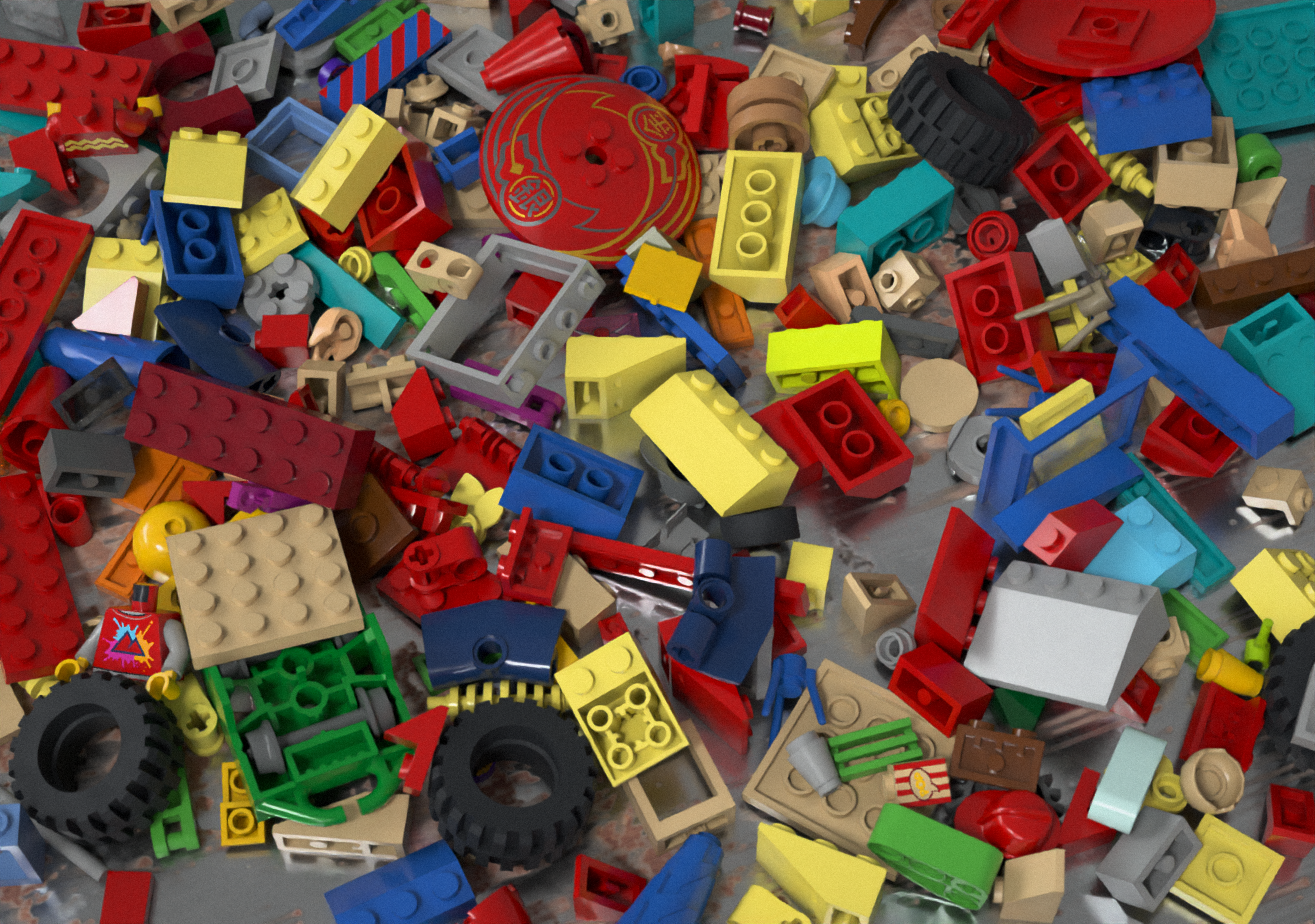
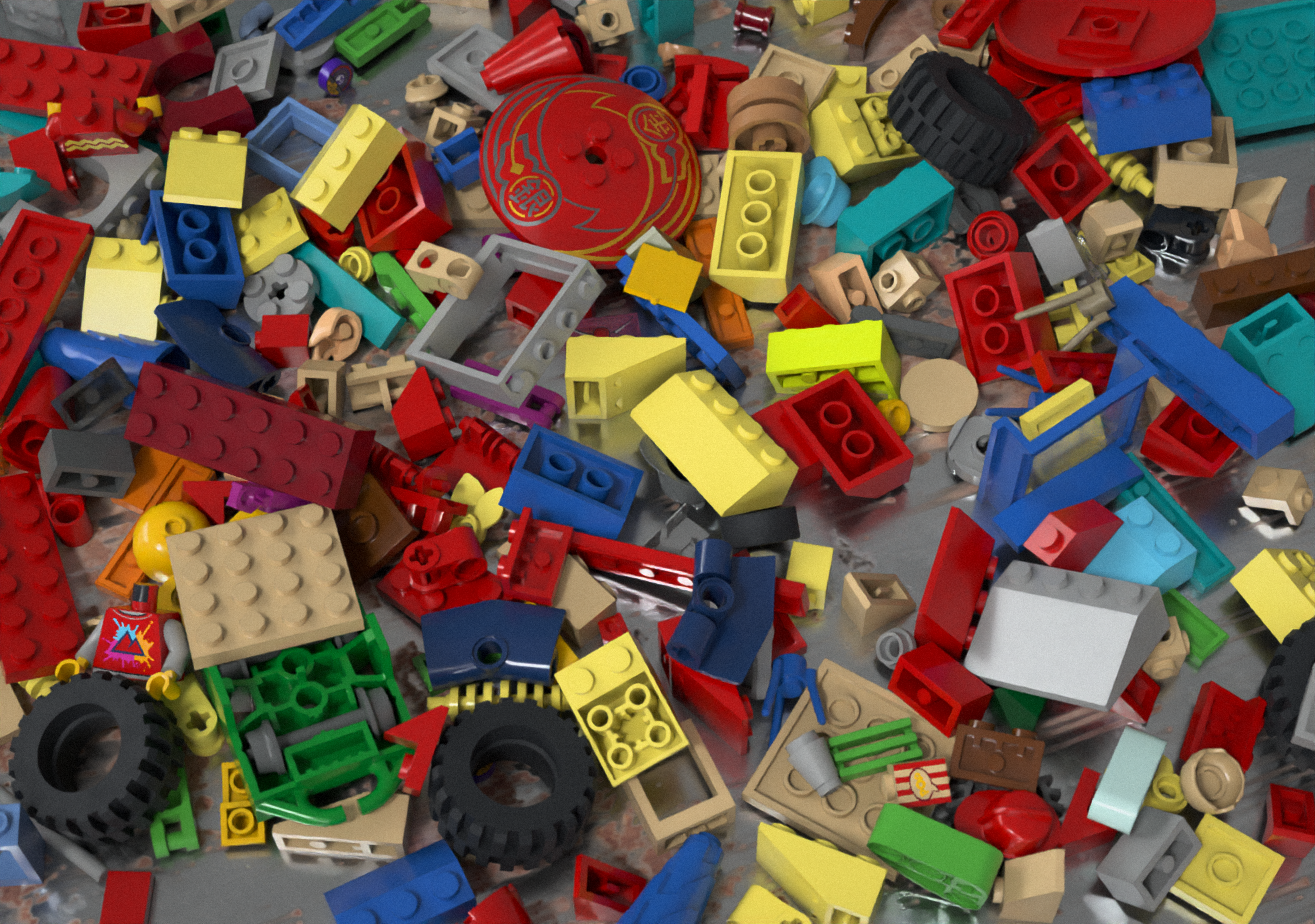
slope [72,276,149,338] -> none
blue brick [318,9,453,125] -> none
tan bracket [384,89,429,143] -> none
red slope [1134,243,1201,309] -> none
yellow cone [1196,648,1264,698] -> none
bright green head [1235,133,1283,183] -> none
lime hand [1243,618,1273,670] -> none

